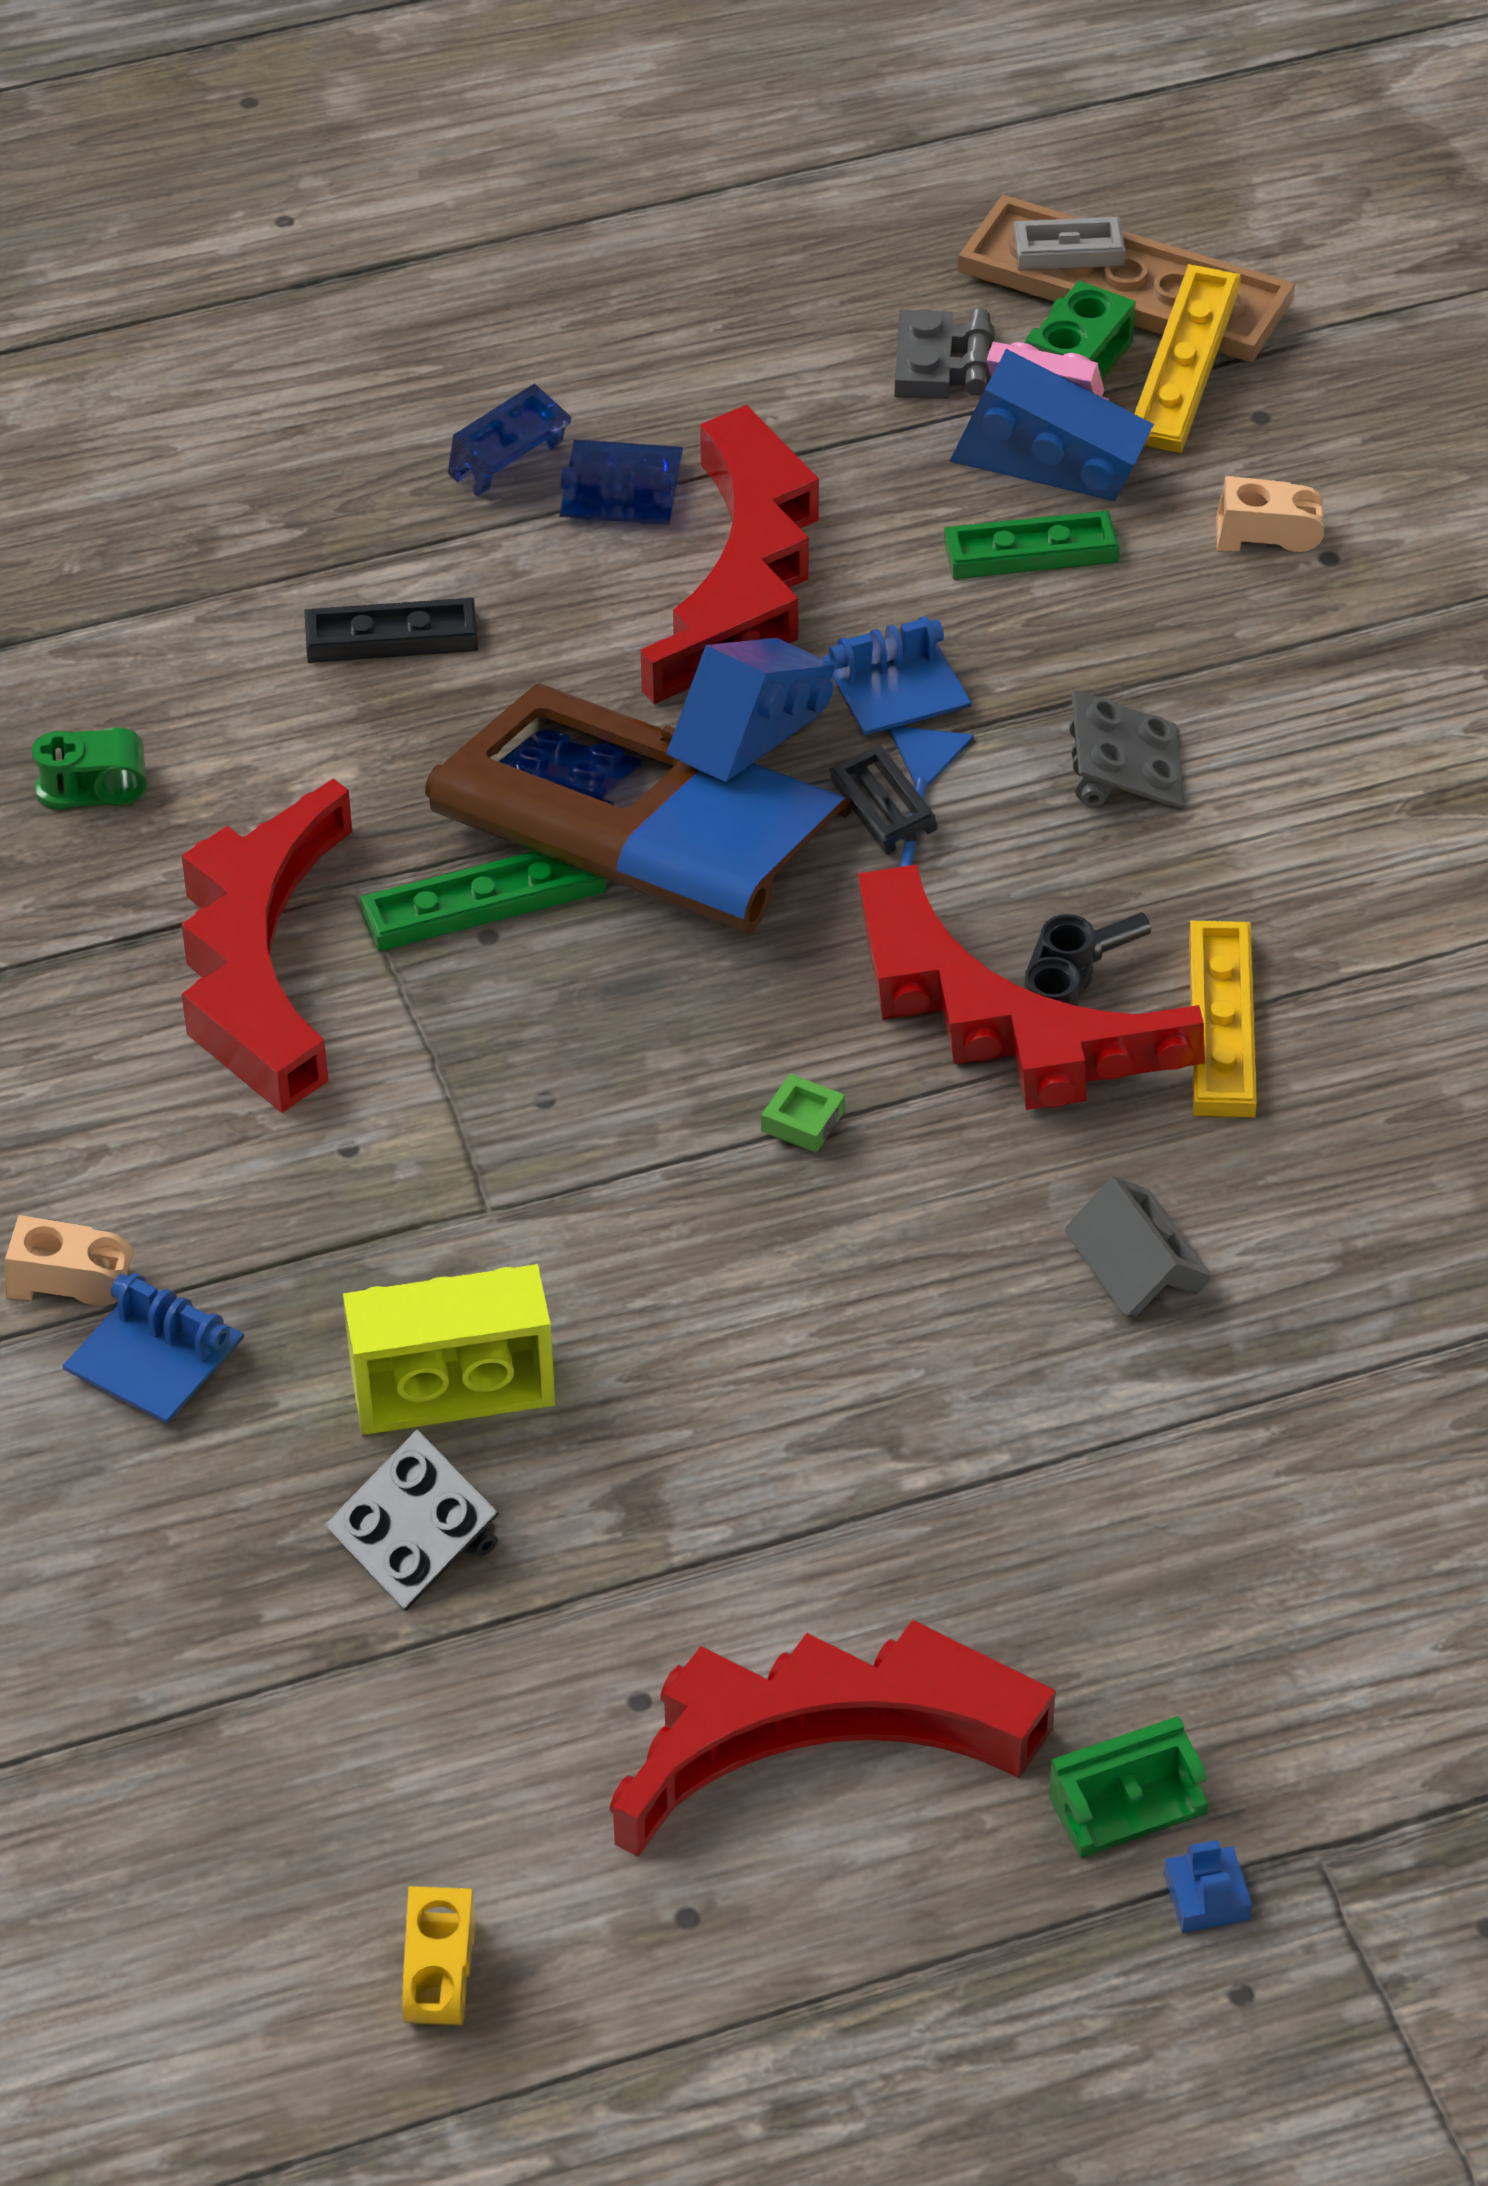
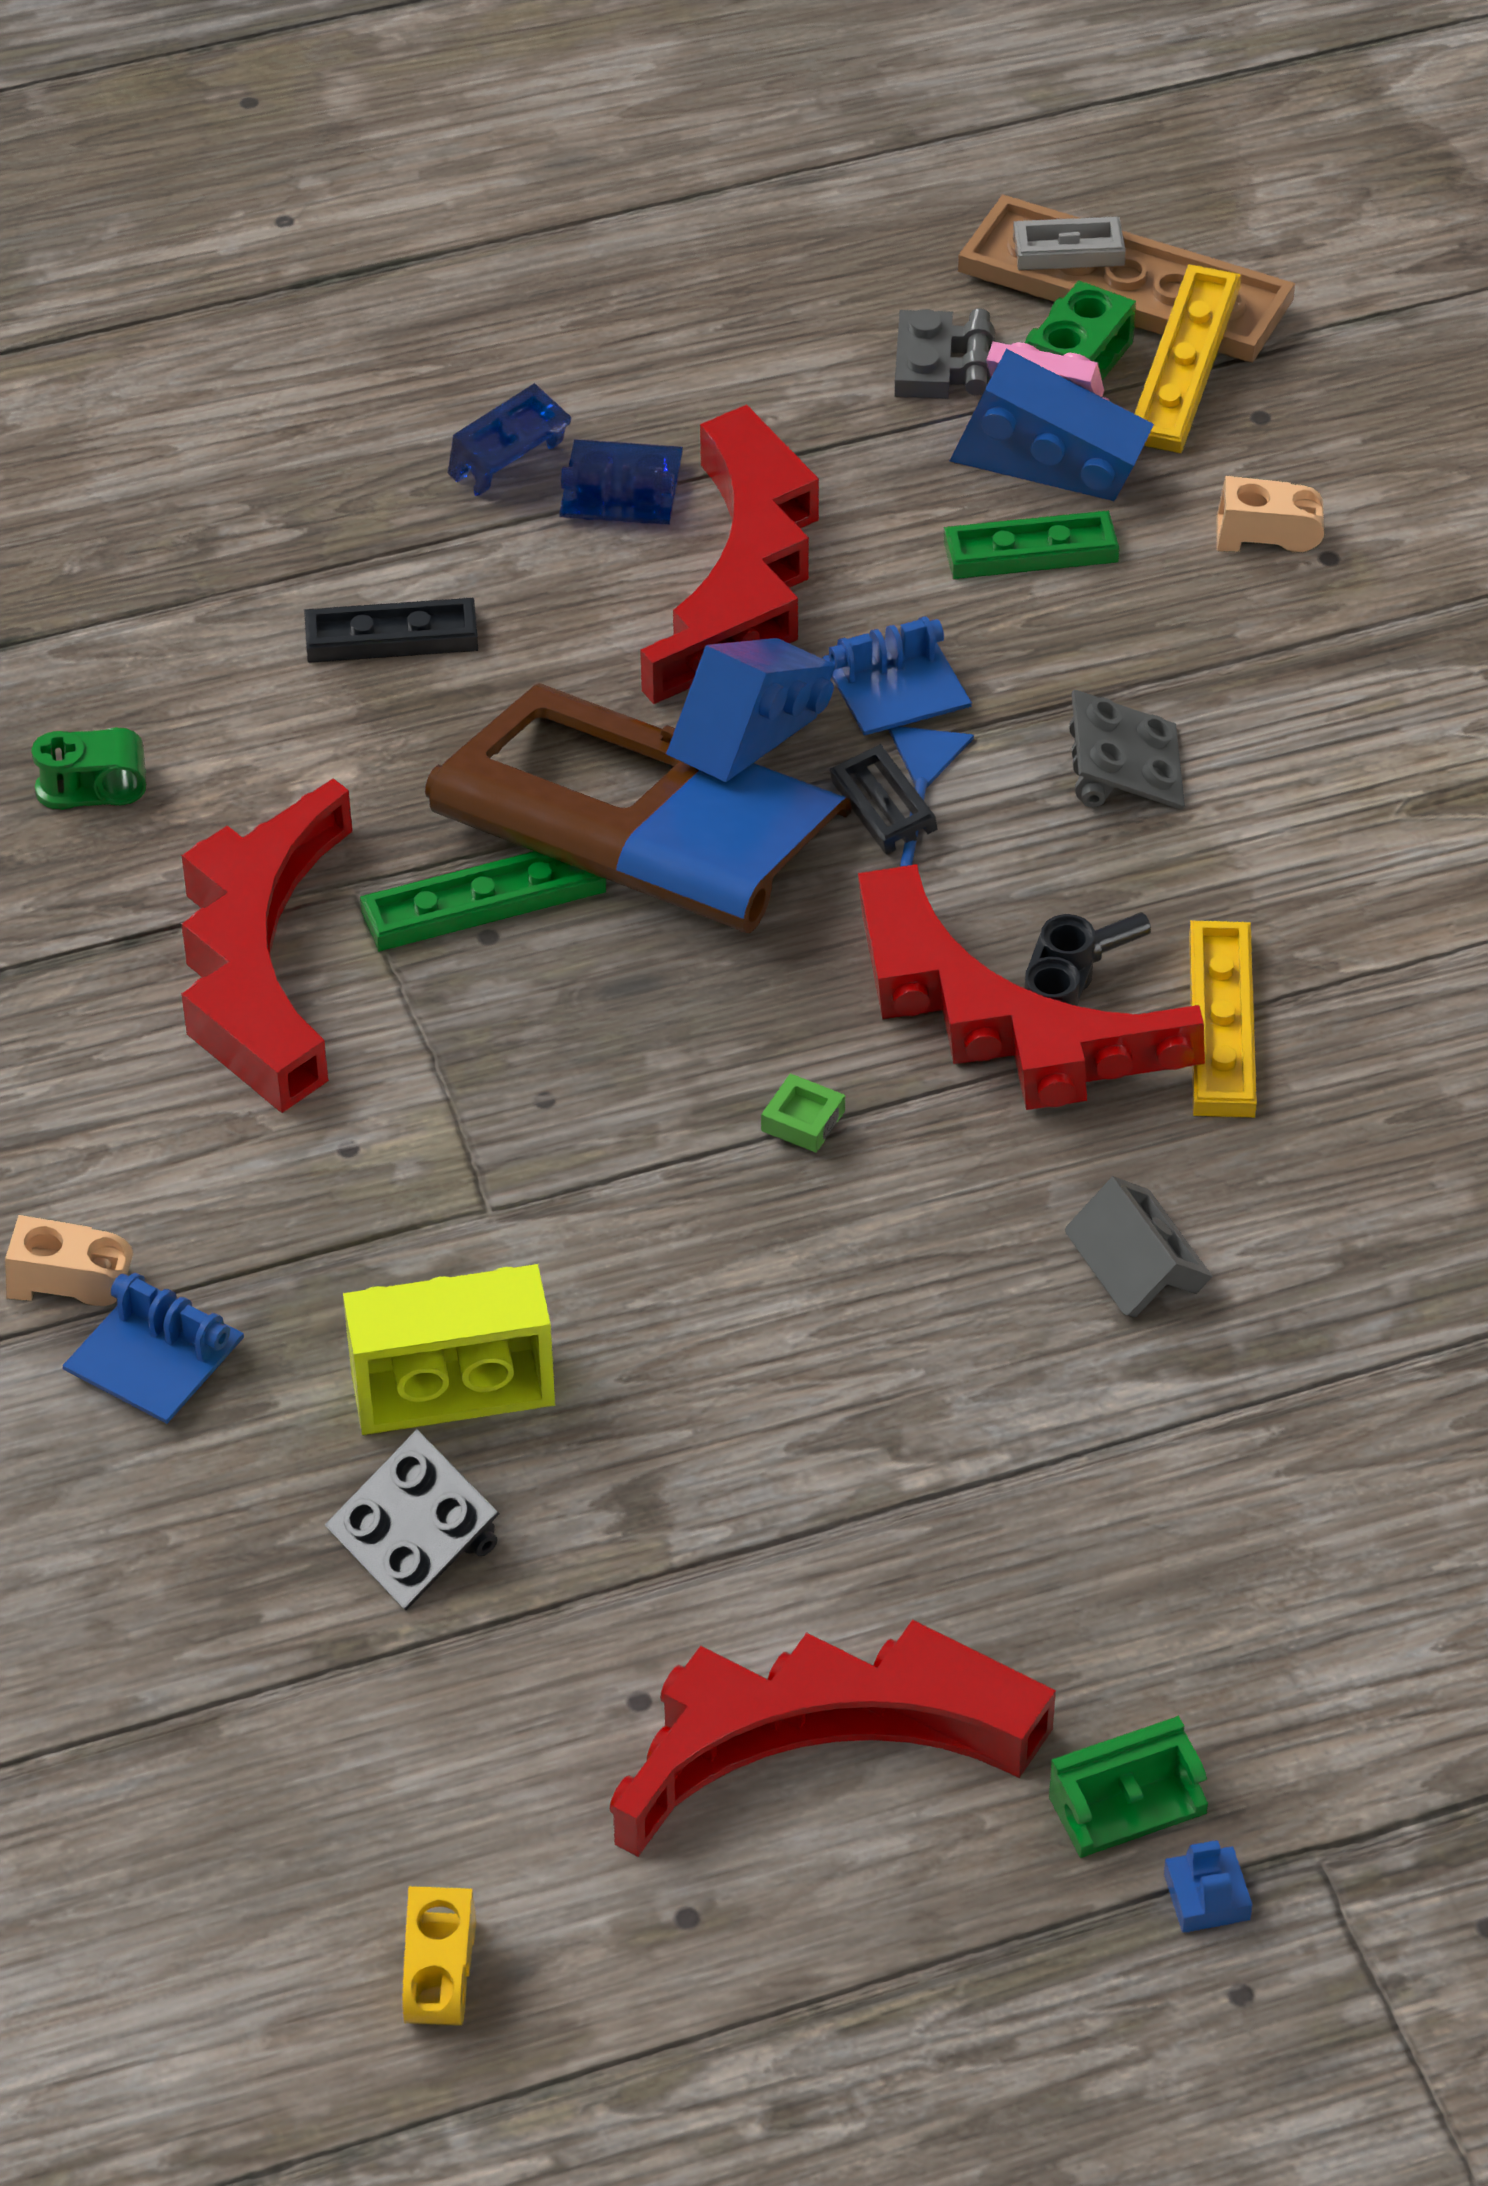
clear blue hinge [498,730,642,805] -> none

